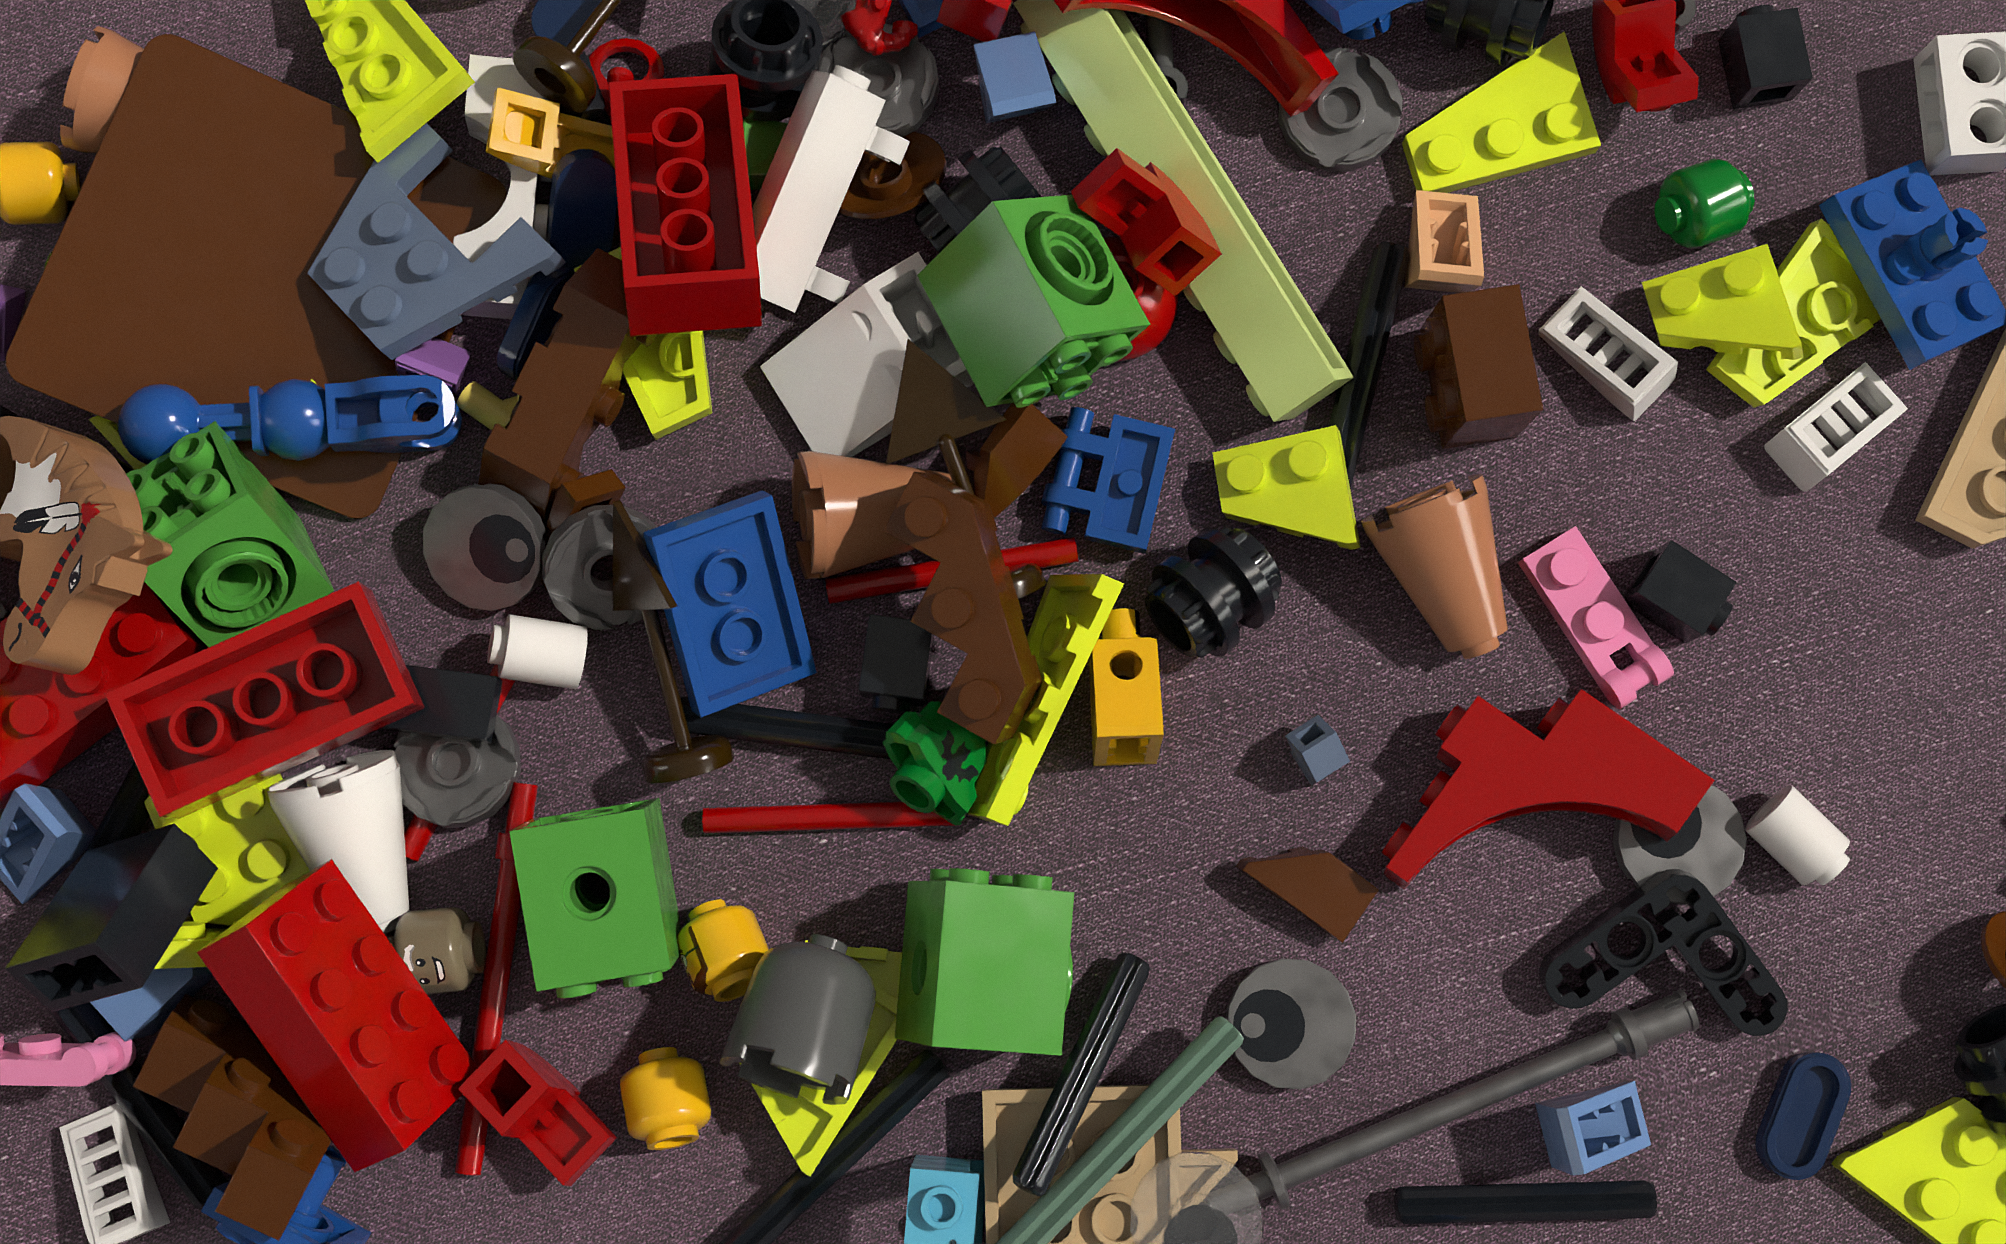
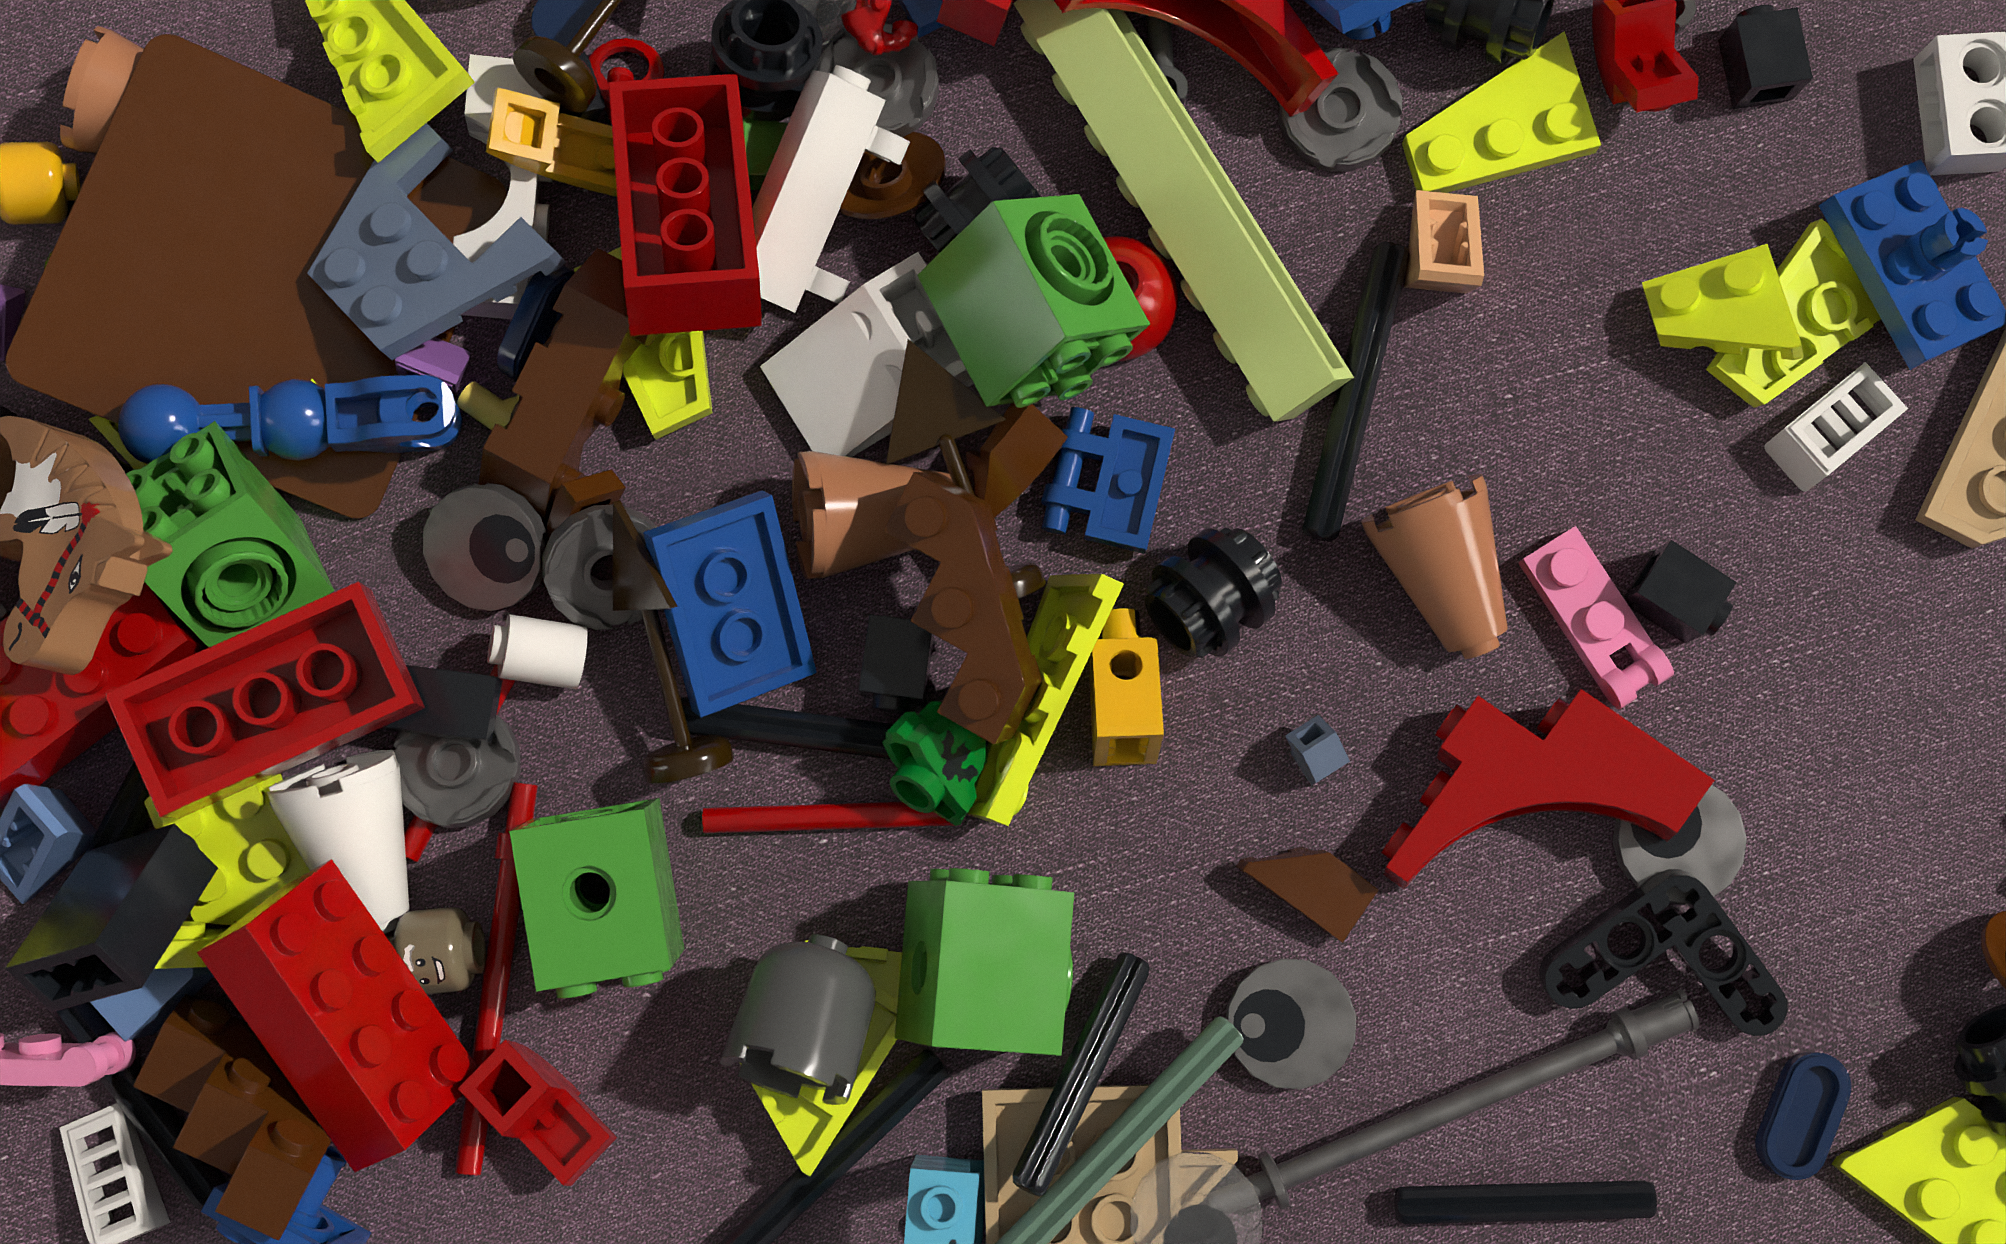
dark blue tile [546,149,618,272] -> none
yellow head [620,1047,711,1150] -> none
yellow head [677,899,769,1002] -> none
red bar [825,537,1079,604] -> none
medium blue slope [974,31,1056,123] -> none
red brick [1071,148,1222,296] -> none
neon yellow wing [1212,425,1361,550] -> none
reddish brown brick [1414,284,1544,449] -> none
medium blue slope [1535,1081,1651,1175] -> none
white slope [1538,286,1678,421] -> none
green head [1654,159,1755,249] -> none
white brick [1745,785,1850,885] -> none

